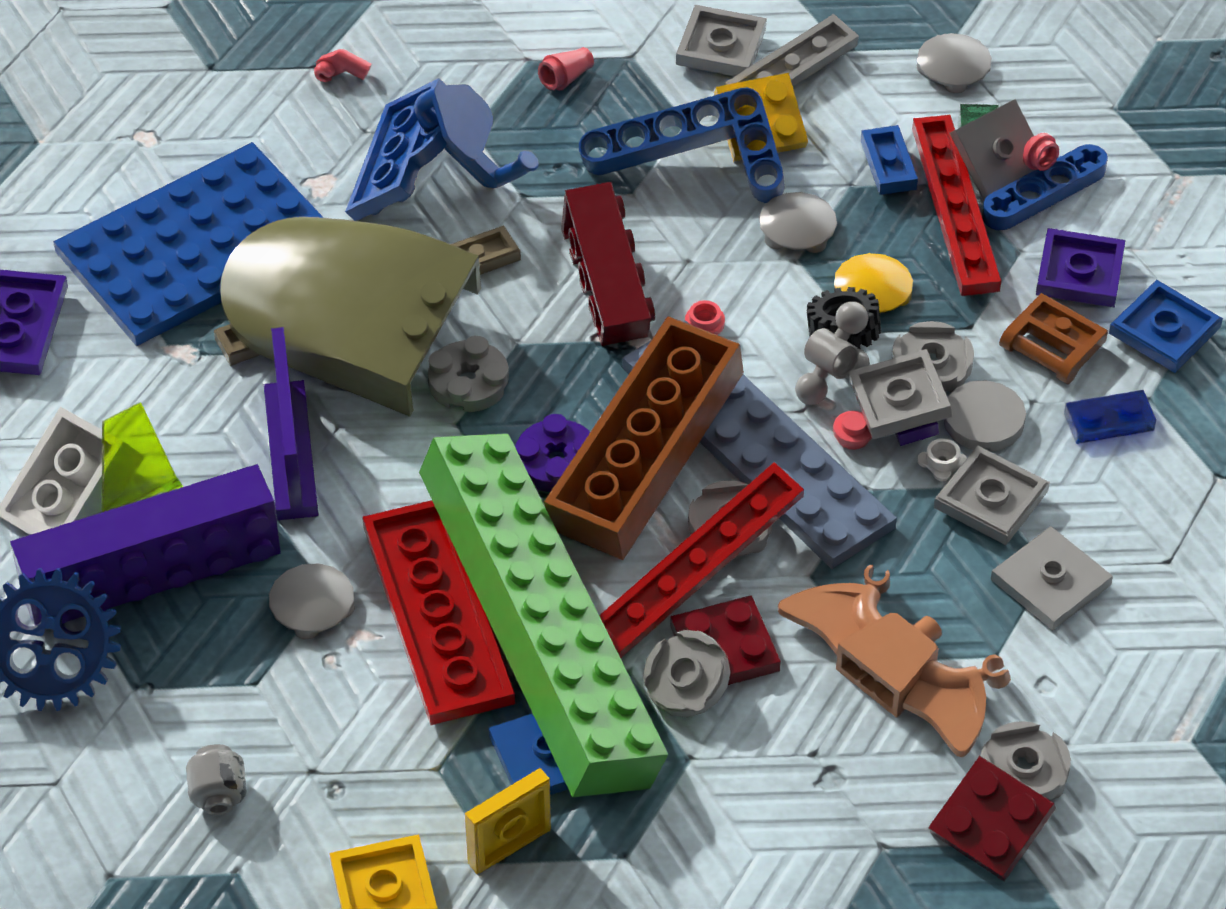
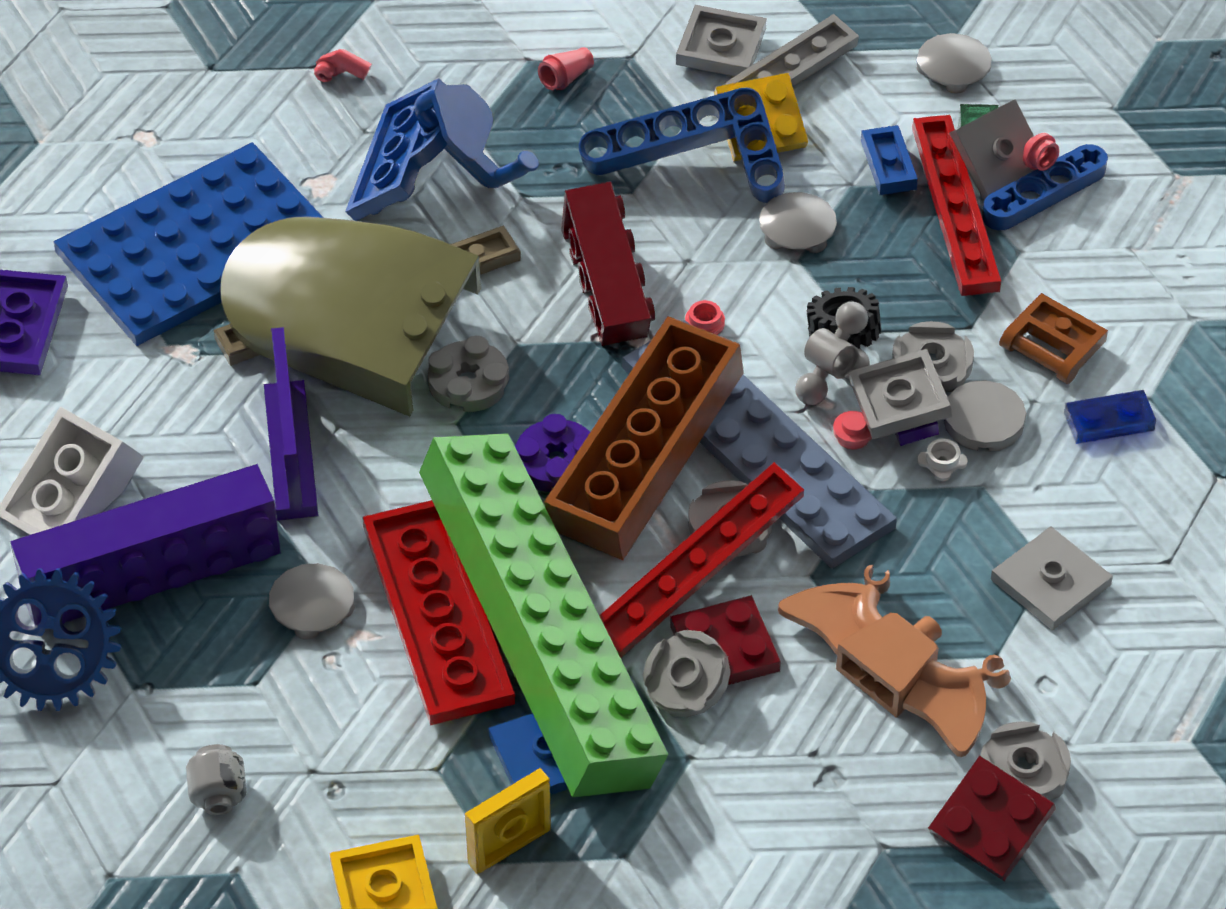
clear neon green flag [101,402,183,513] -> none
yellow dish [834,253,913,313] -> none
light grey plate [934,446,1050,545] -> none
dark purple plate [1036,228,1126,308] -> none
blue plate [1109,280,1223,373] -> none

